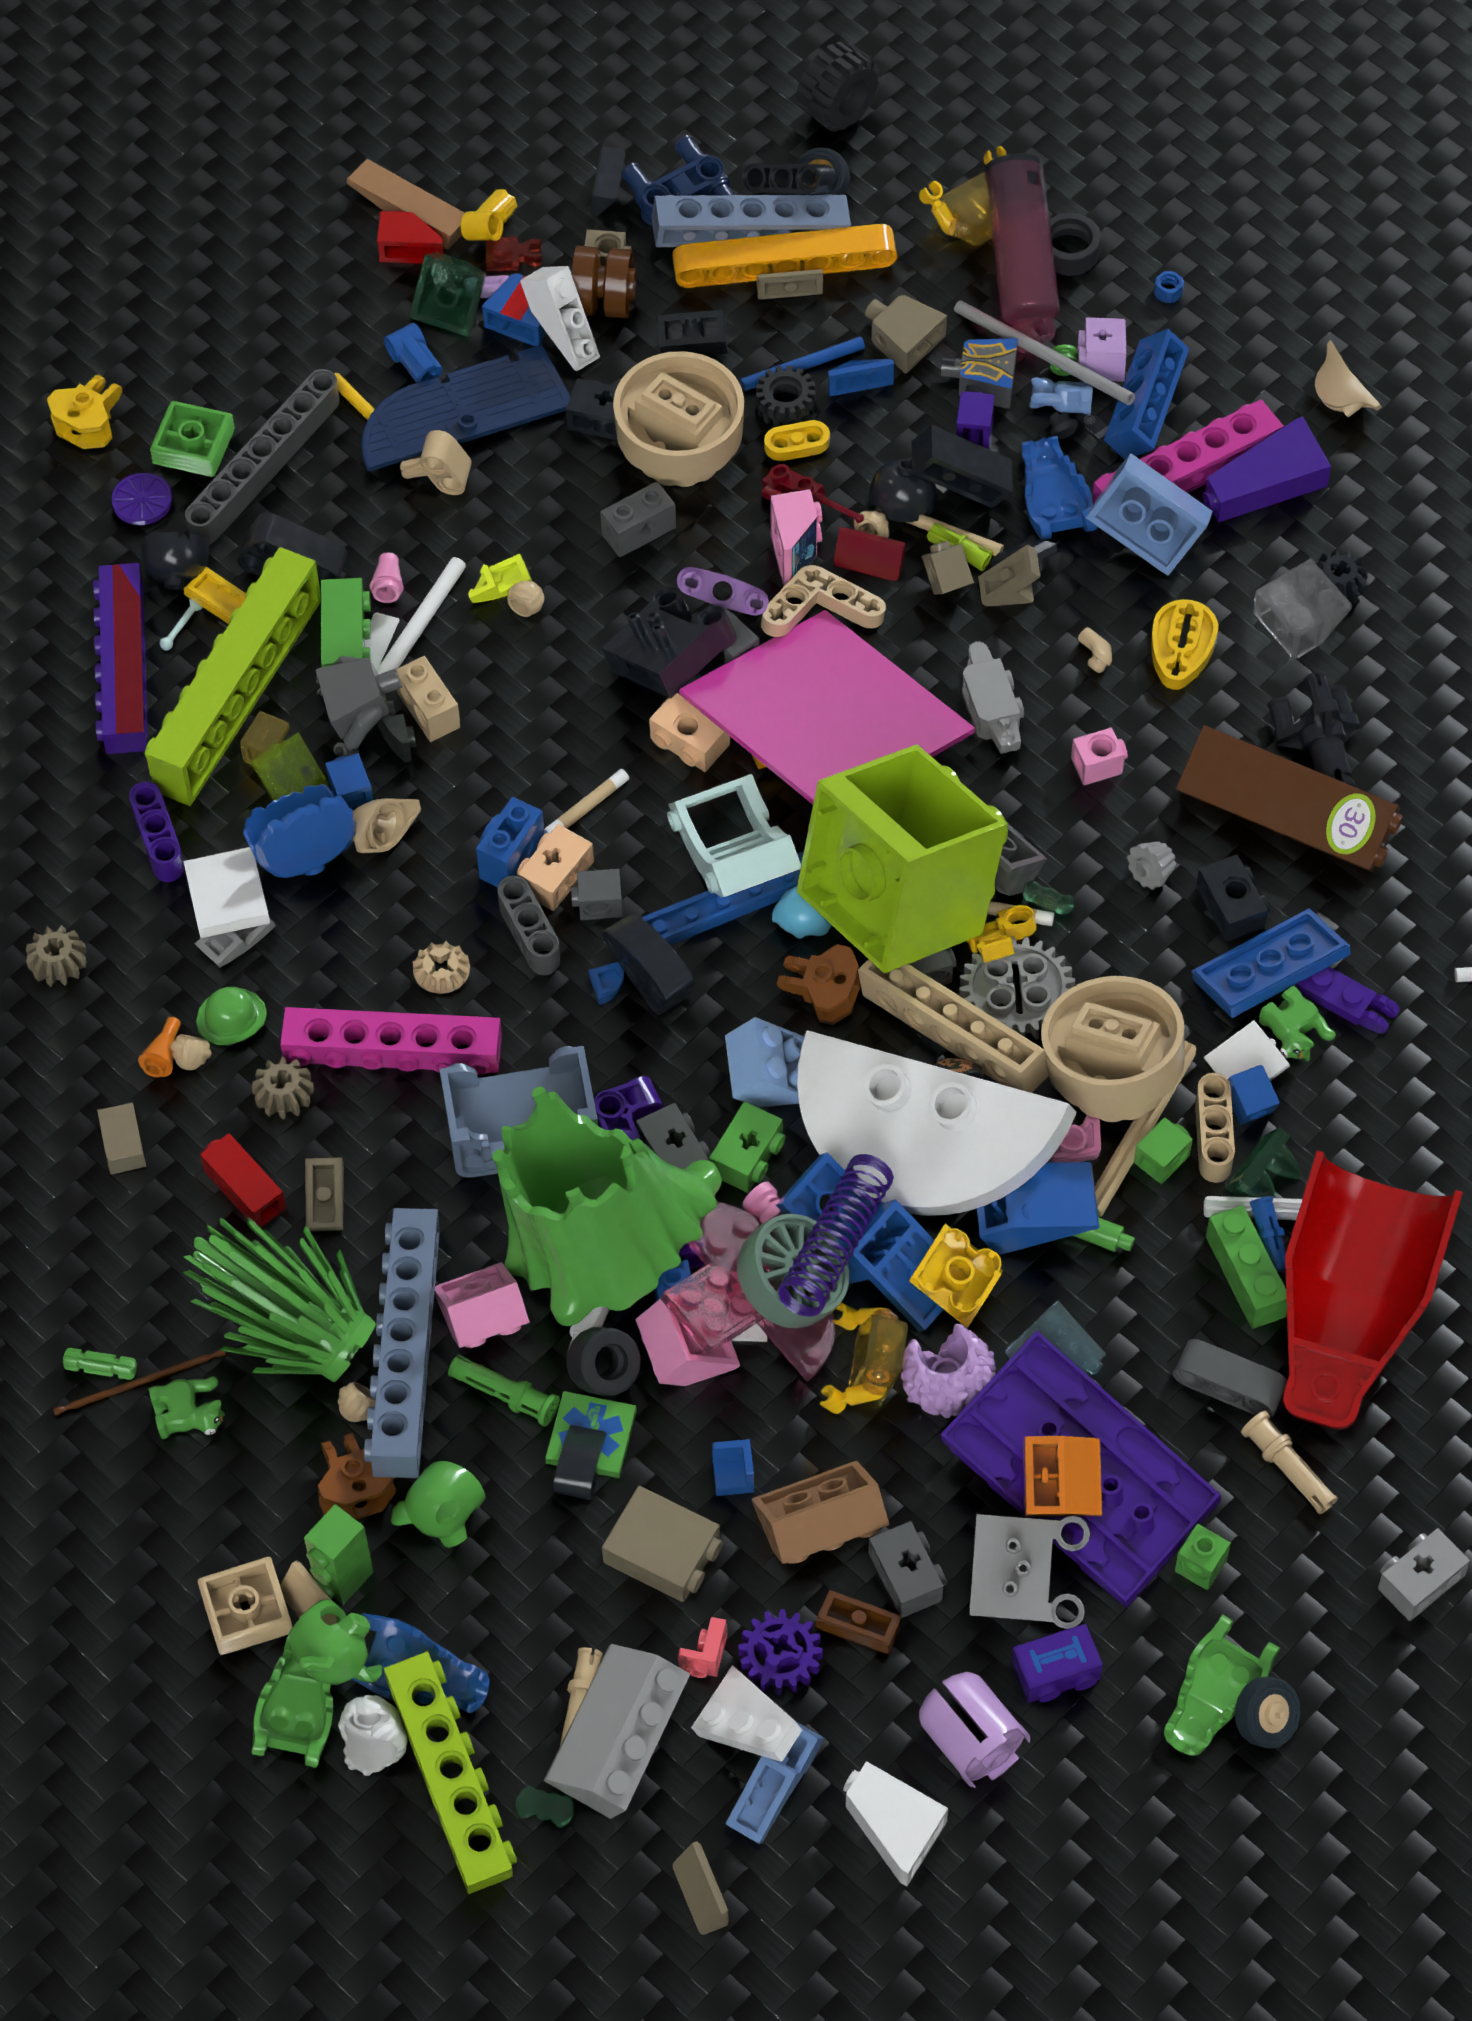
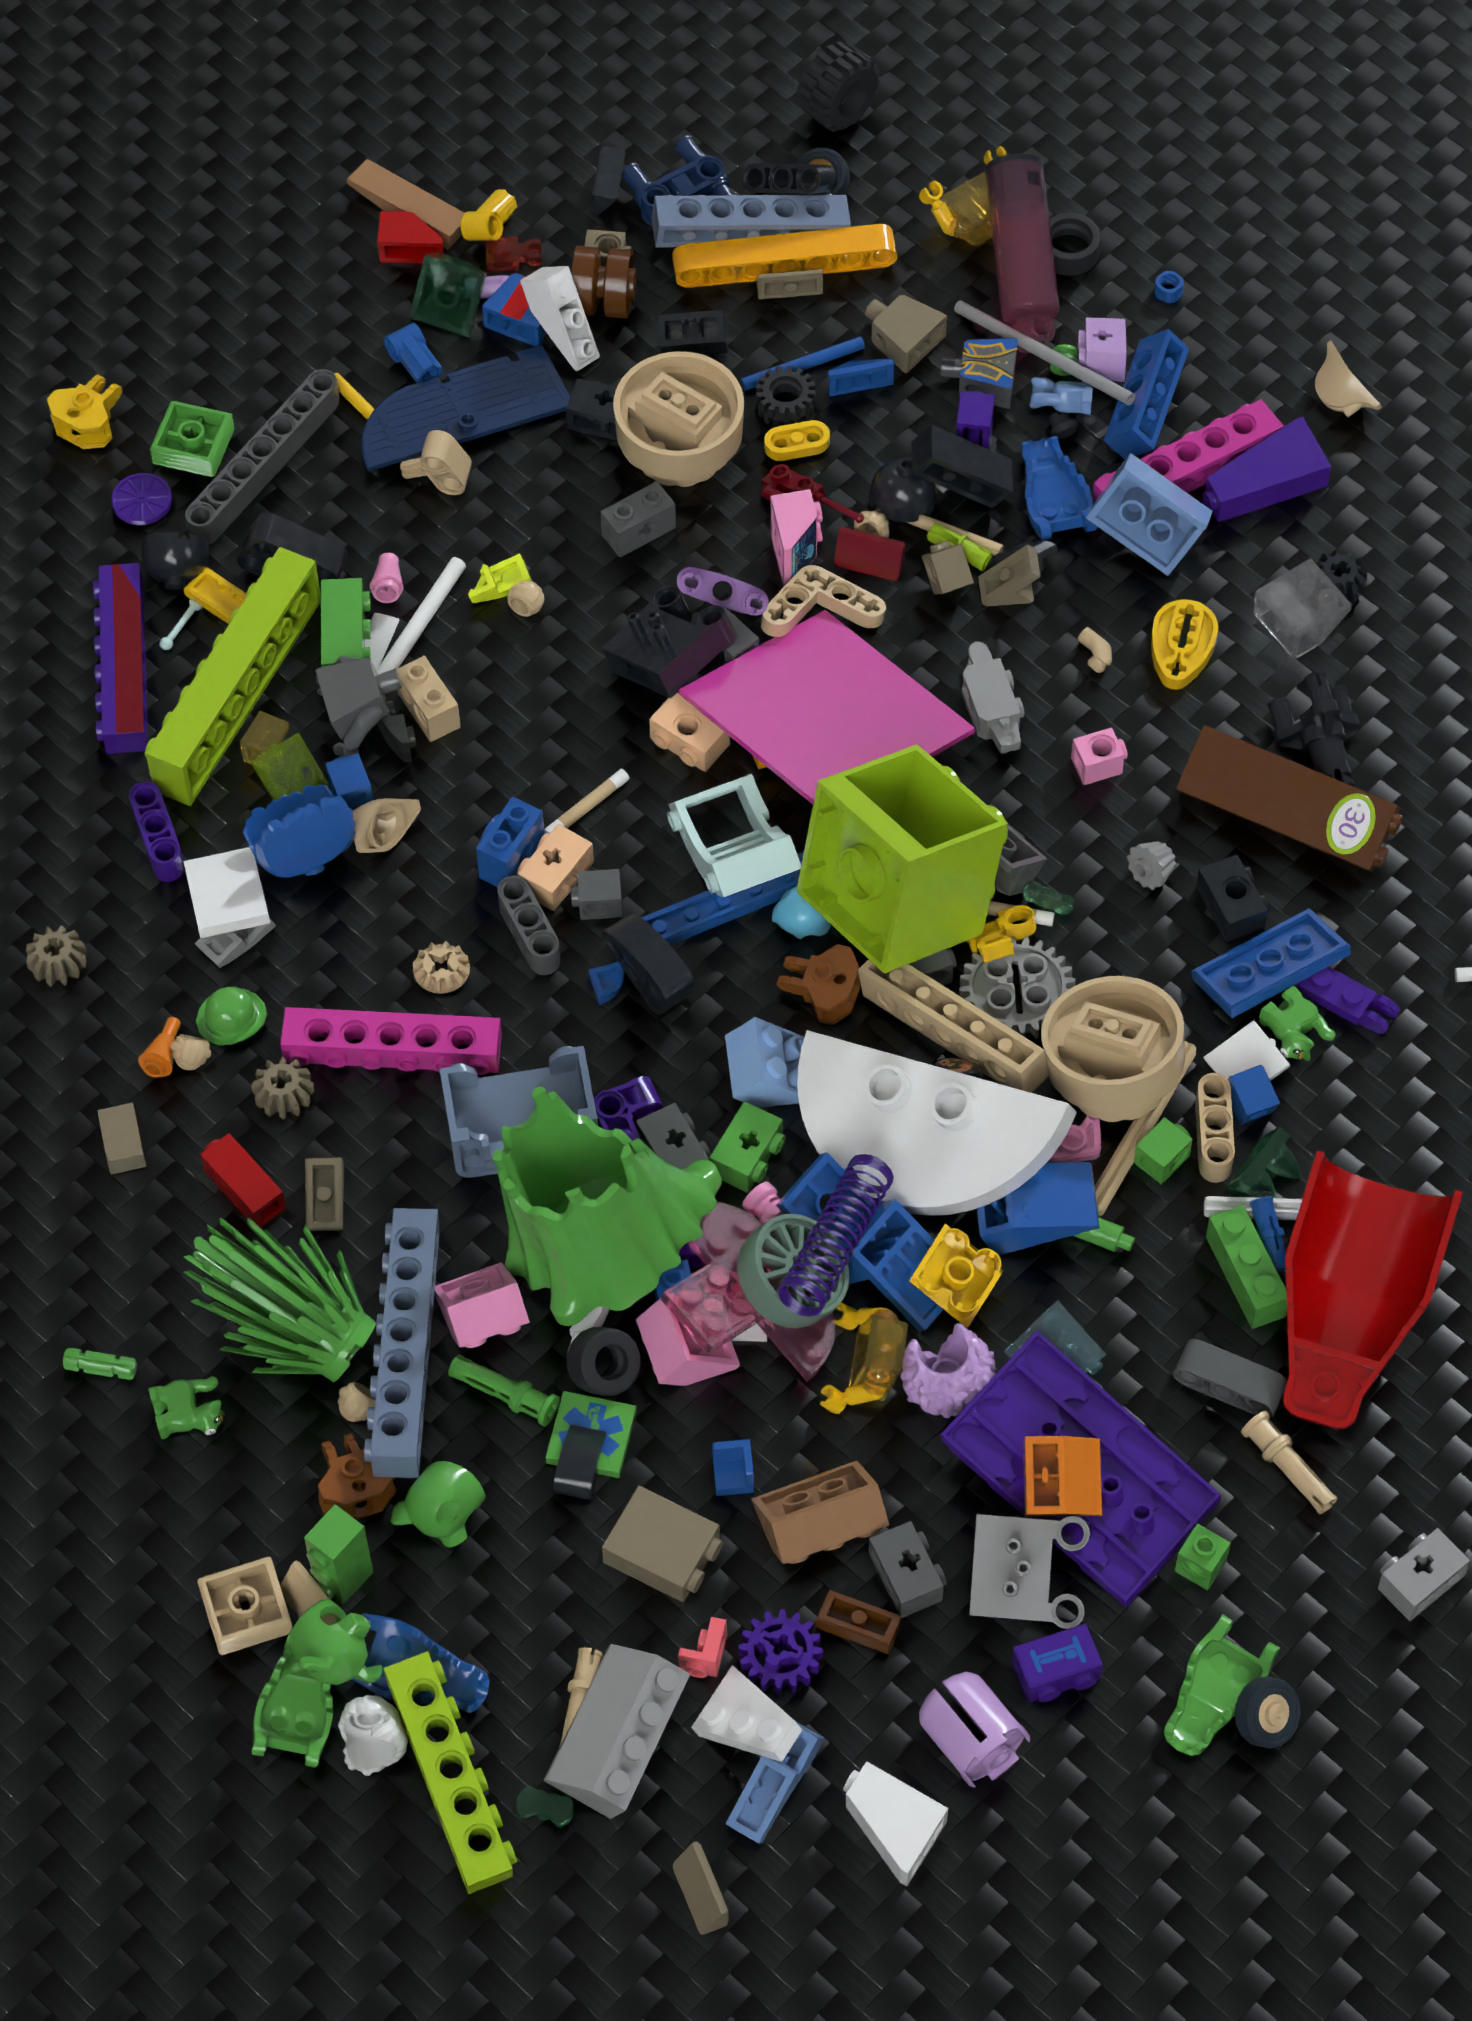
reddish brown piece [53,1350,226,1416] -> none

